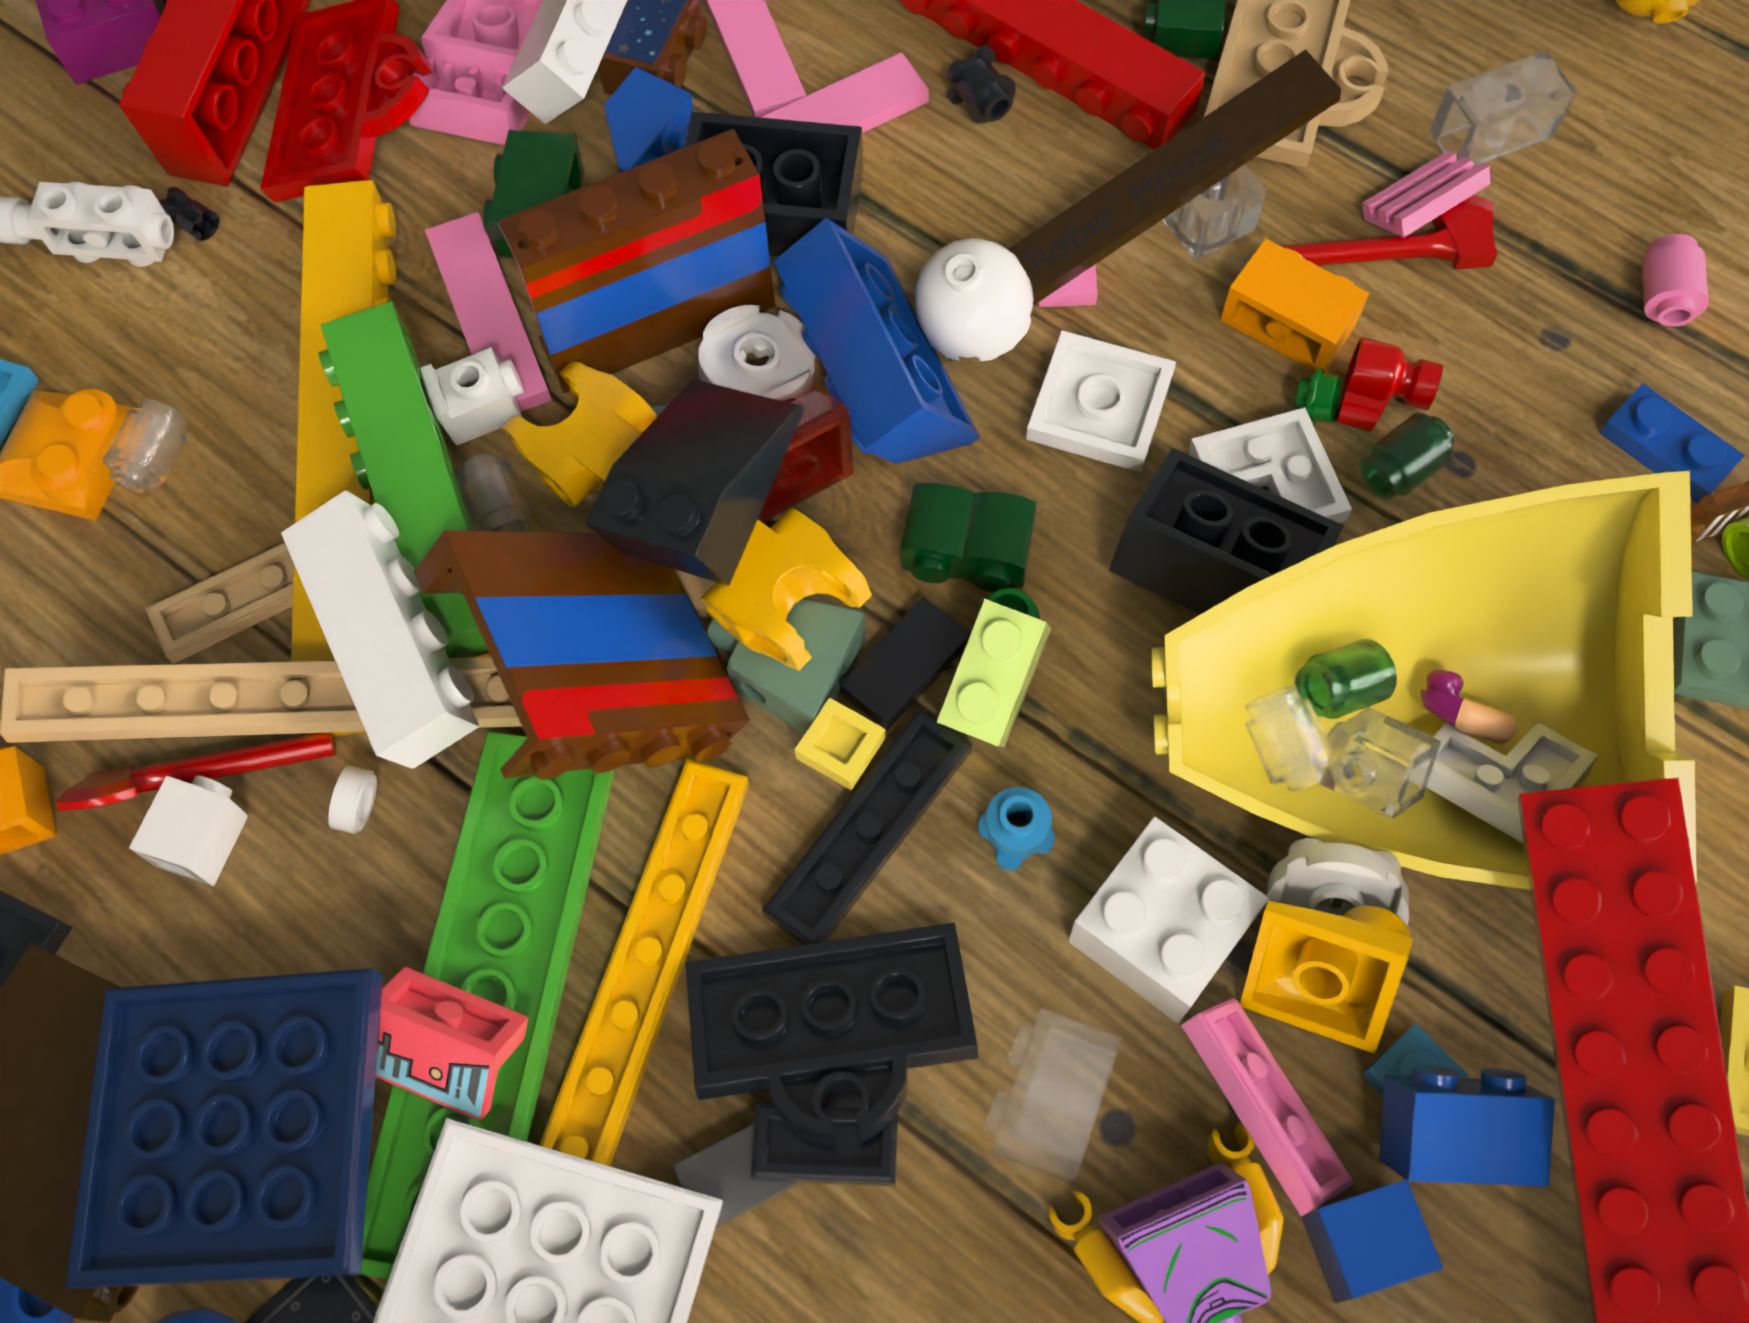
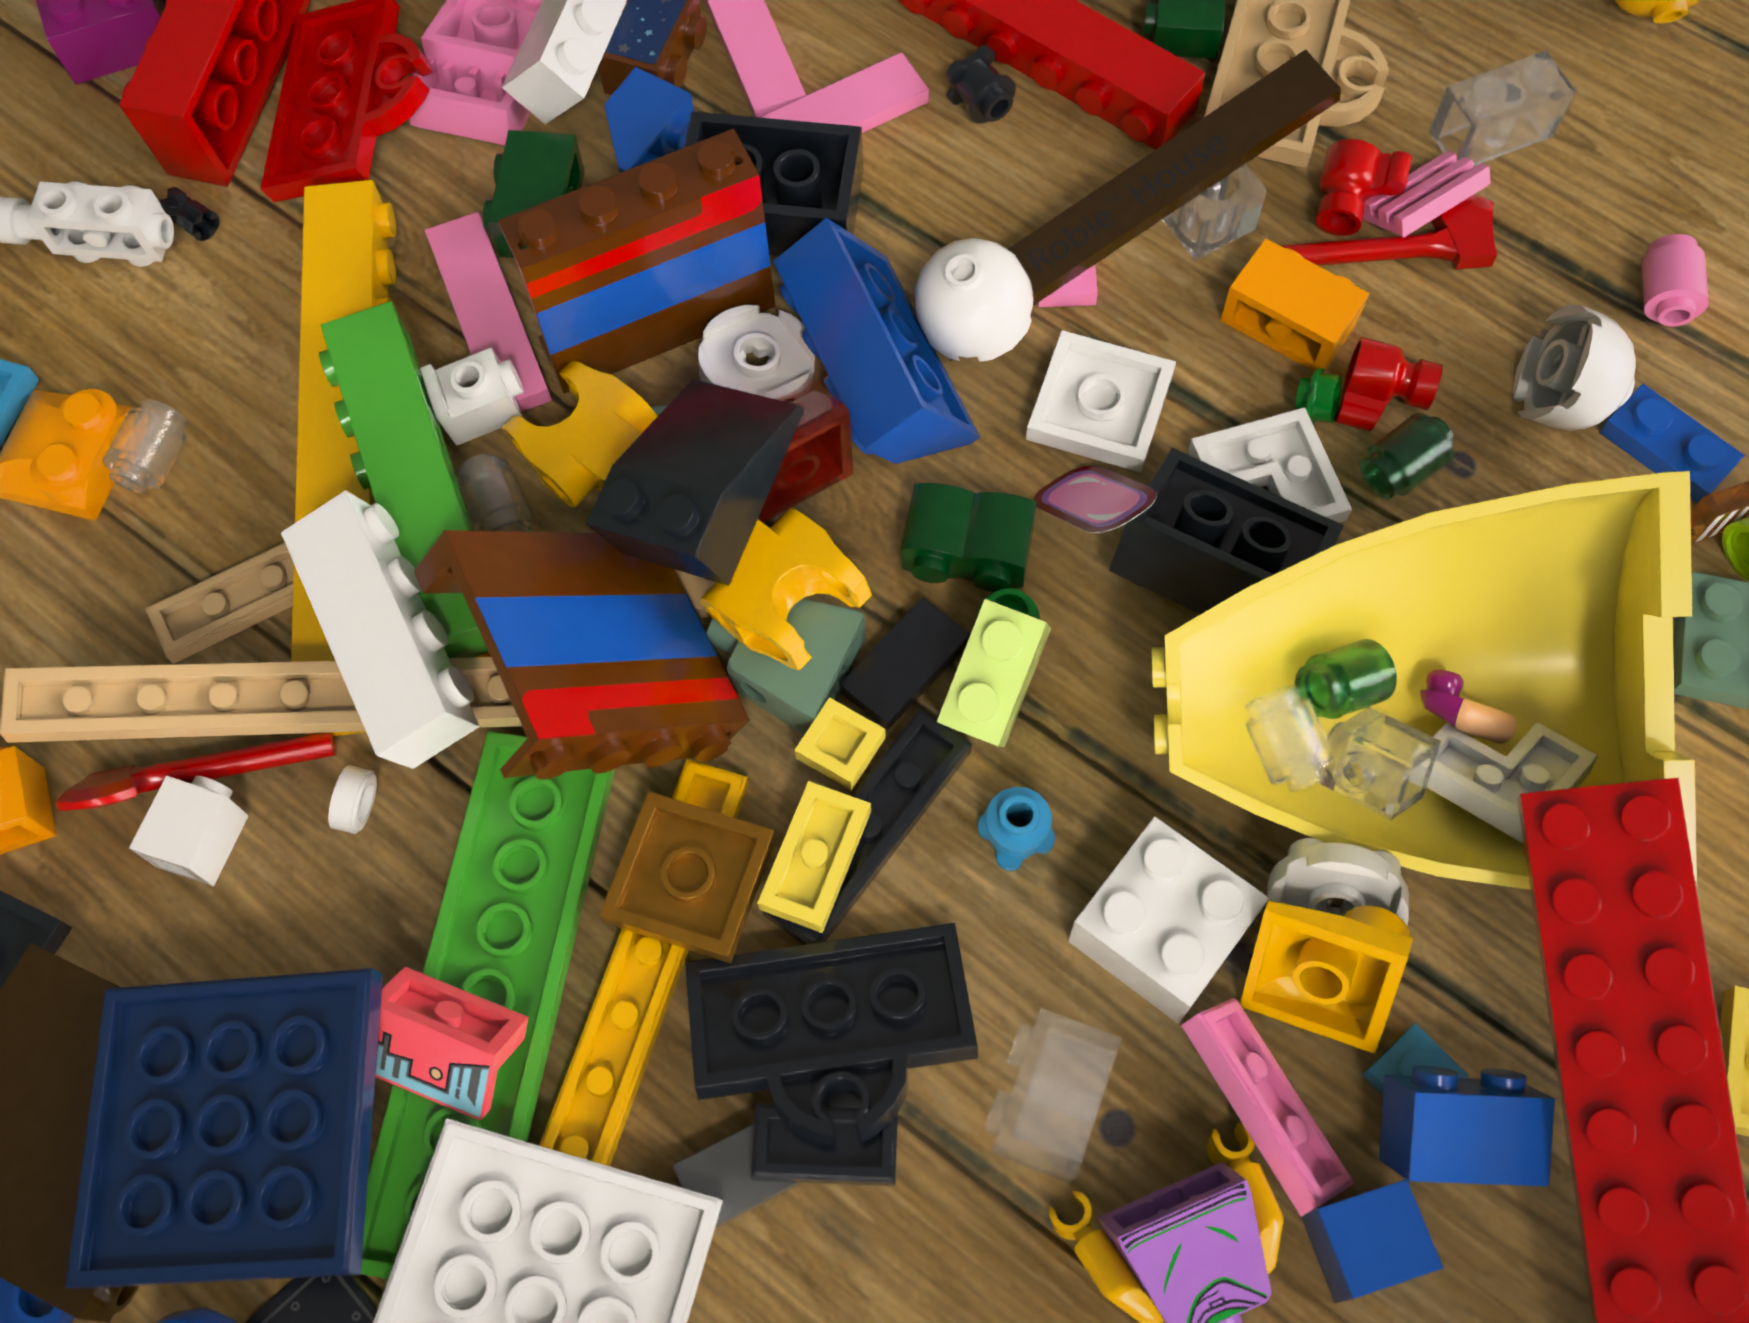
none -> pearl gold plate [599,791,776,963]
none -> light yellow plate [757,781,871,933]
none -> sticker [1033,465,1157,533]
none -> red piece [1315,139,1412,236]
none -> white cylinder [1512,305,1636,431]

